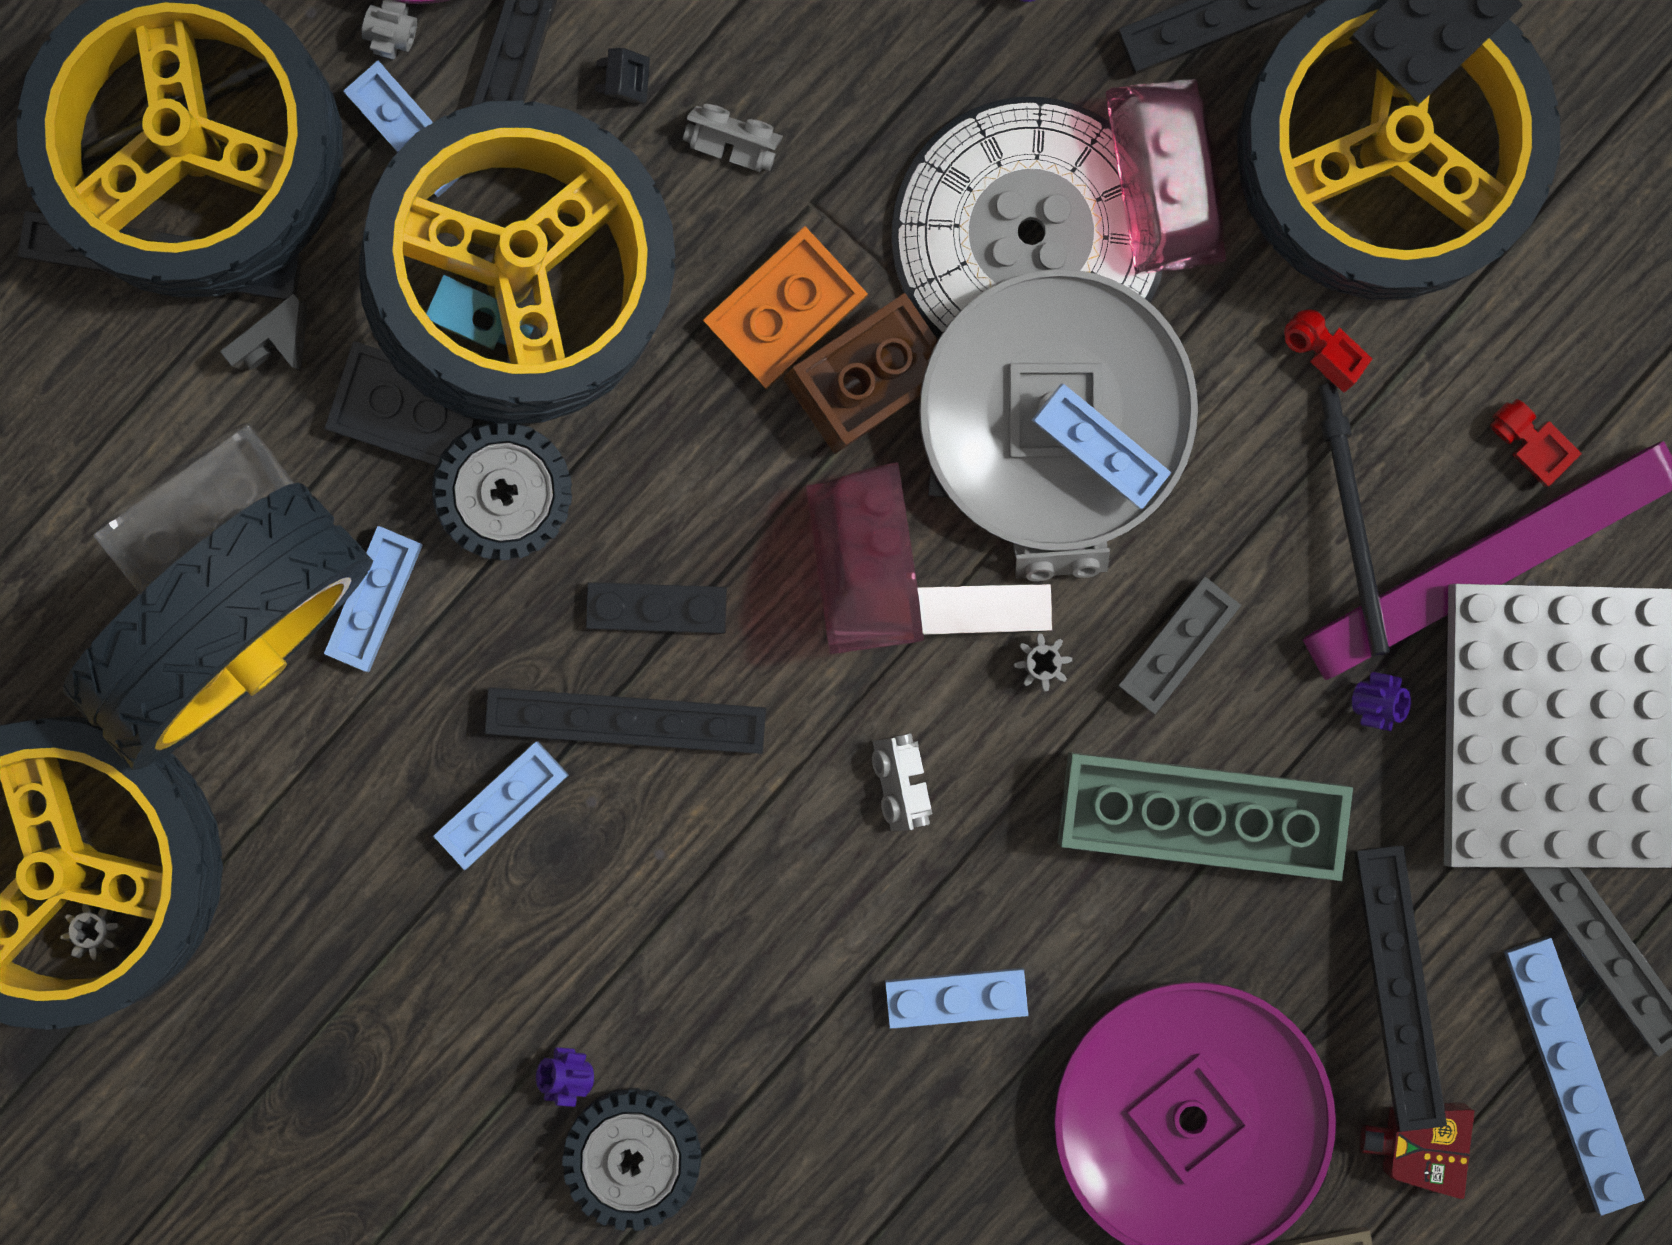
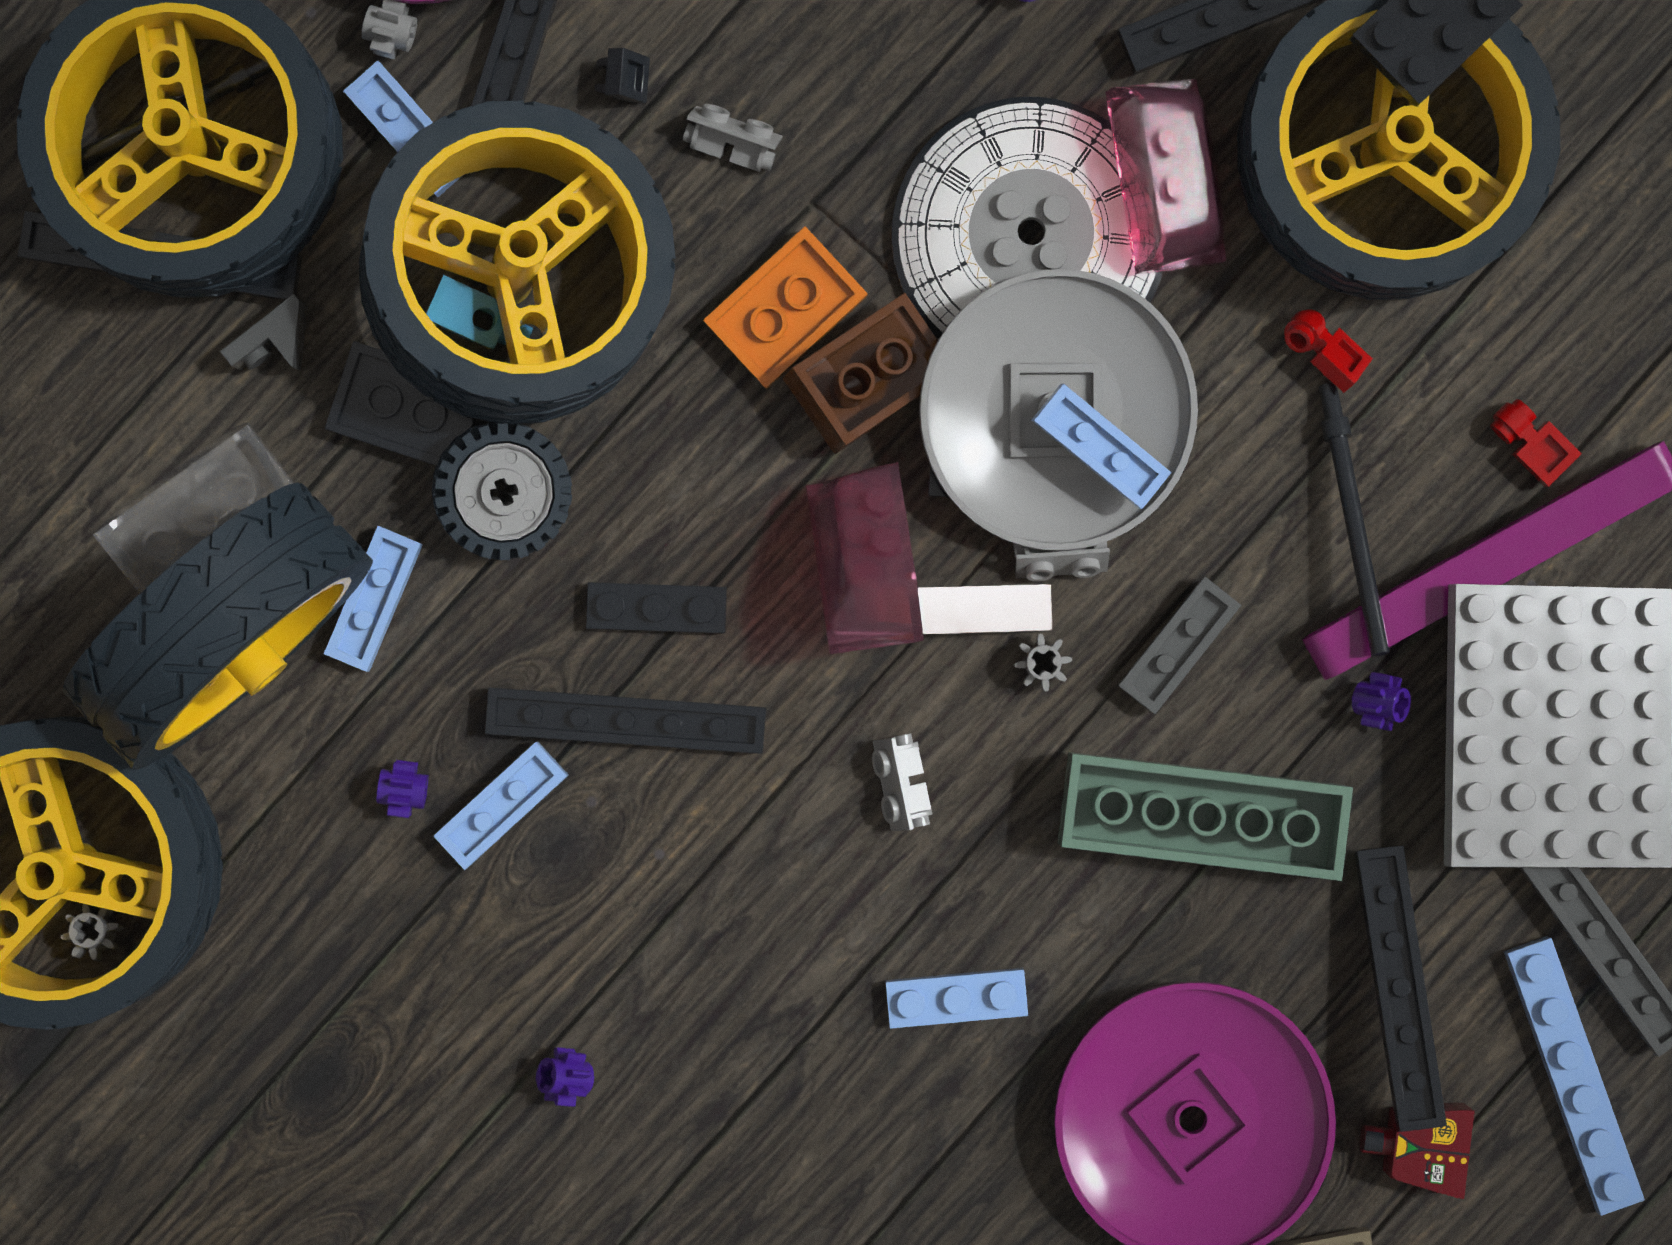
wheel [562,1088,701,1231] -> none
none -> dark purple gear [376,760,429,819]

